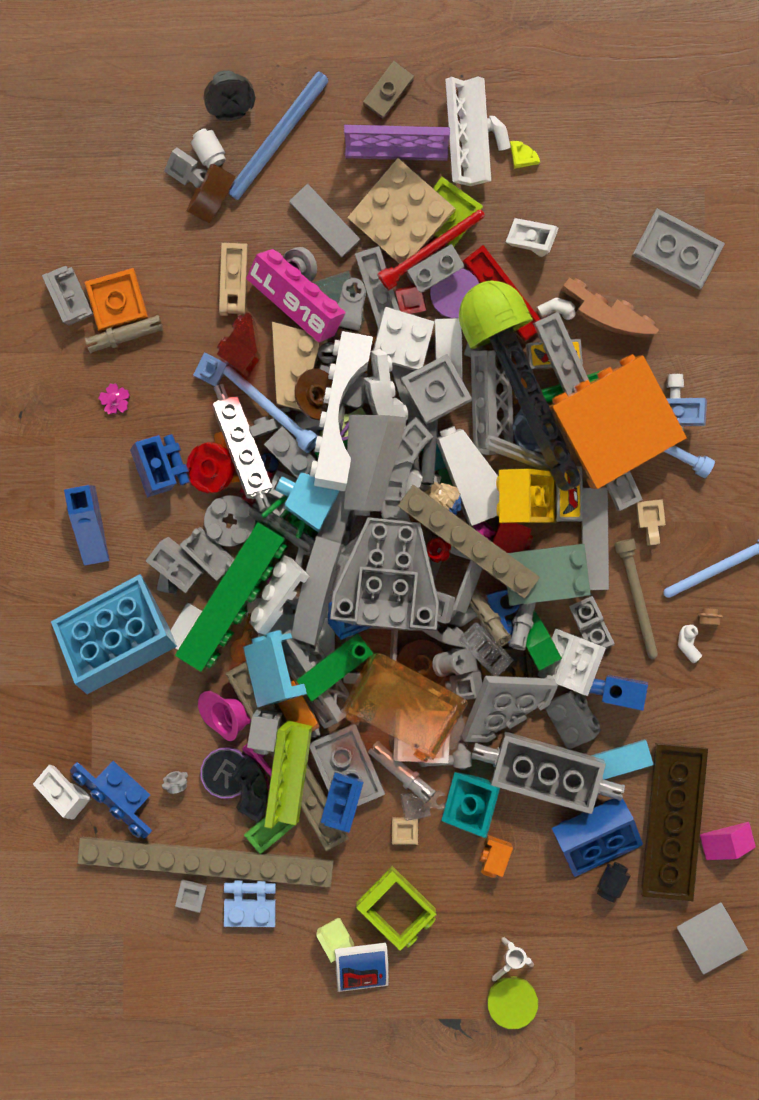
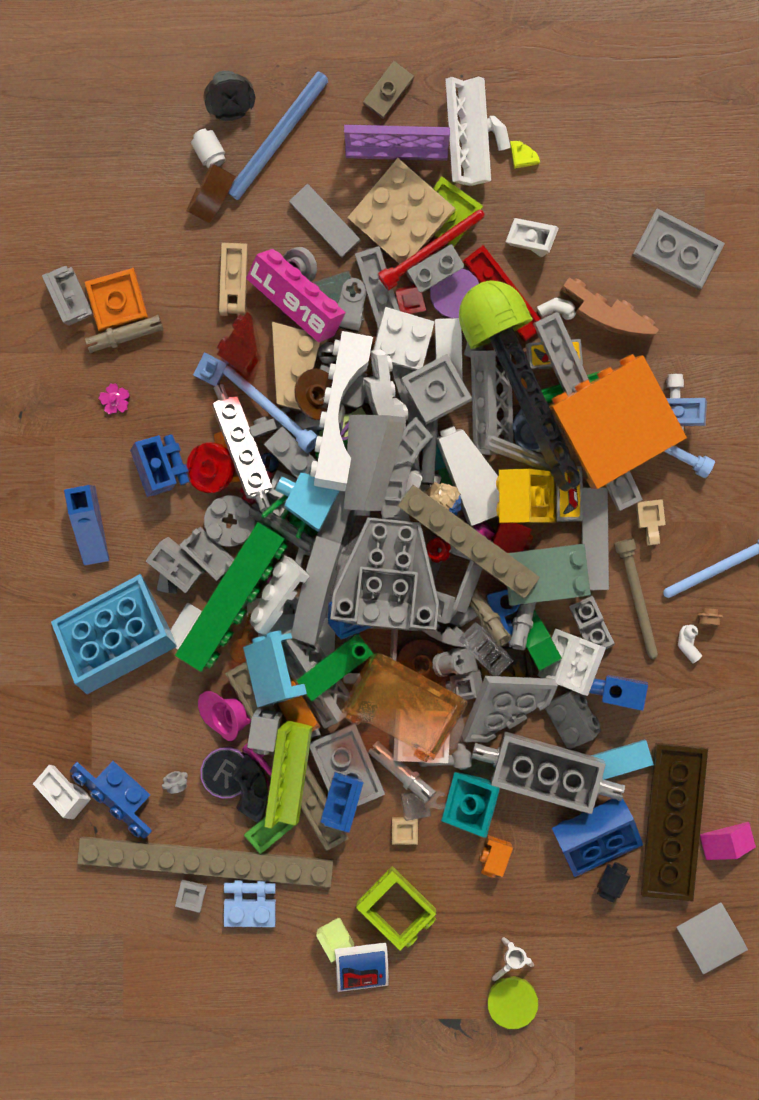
light grey plate [164,148,207,188] -> none

